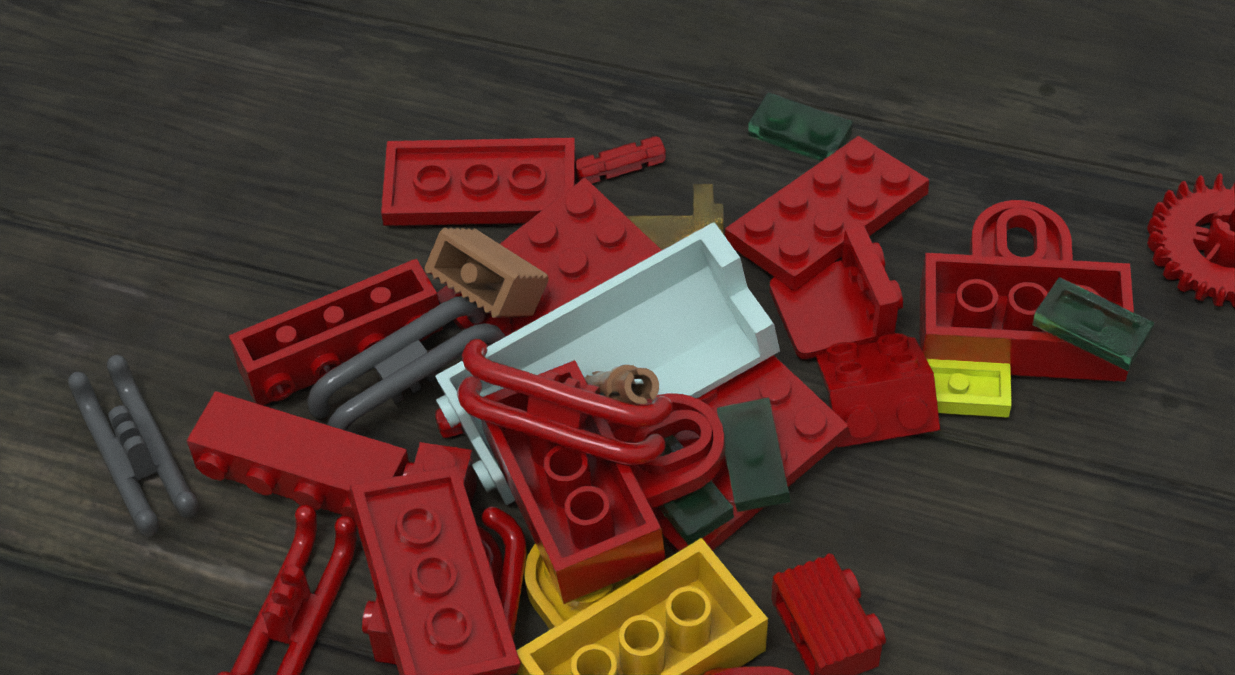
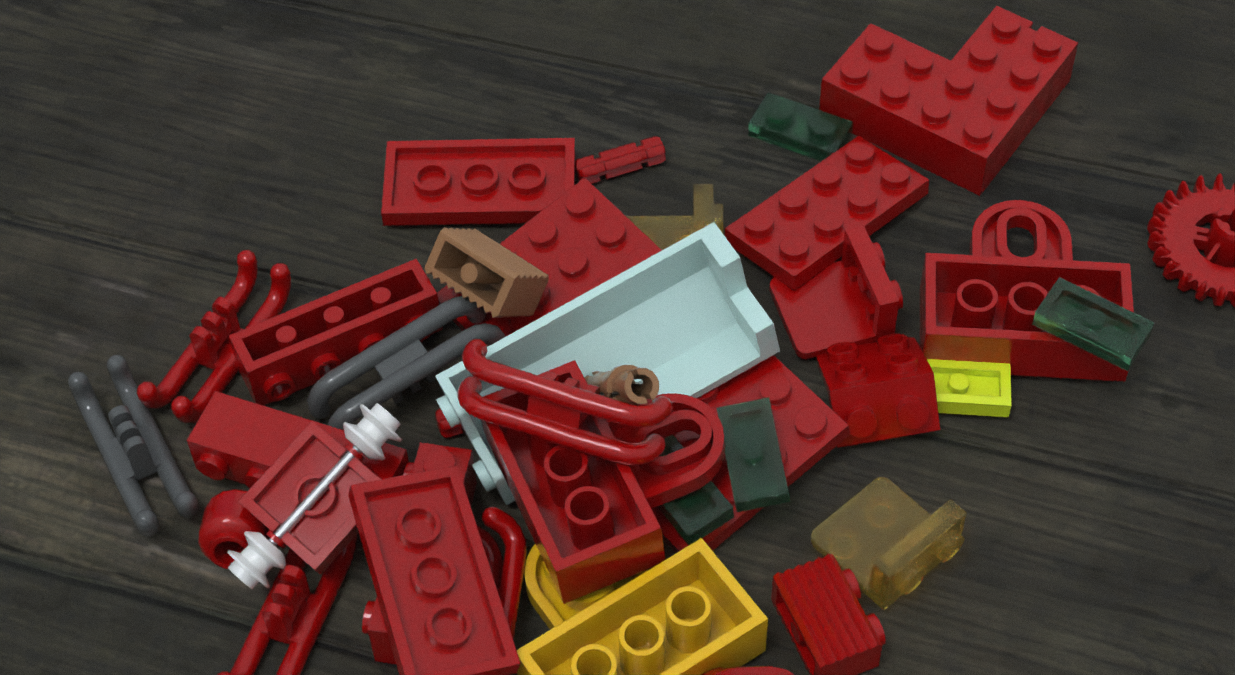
none -> red piece [137,250,291,424]
none -> red head [198,489,270,569]
none -> red plate [227,403,402,590]
none -> clear yellow bracket [811,477,967,610]
none -> red piece [819,6,1078,196]

